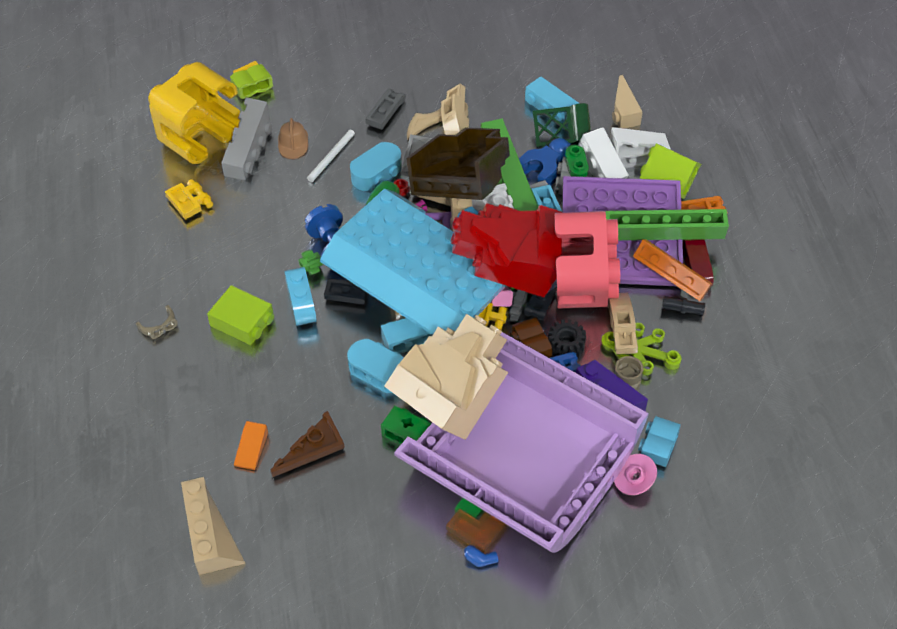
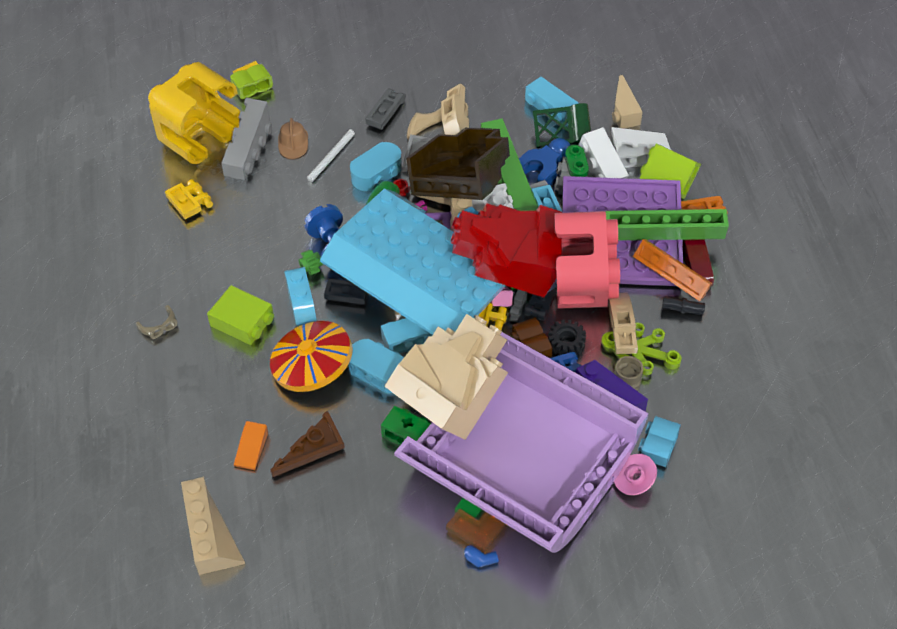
none -> dish [270,321,353,392]

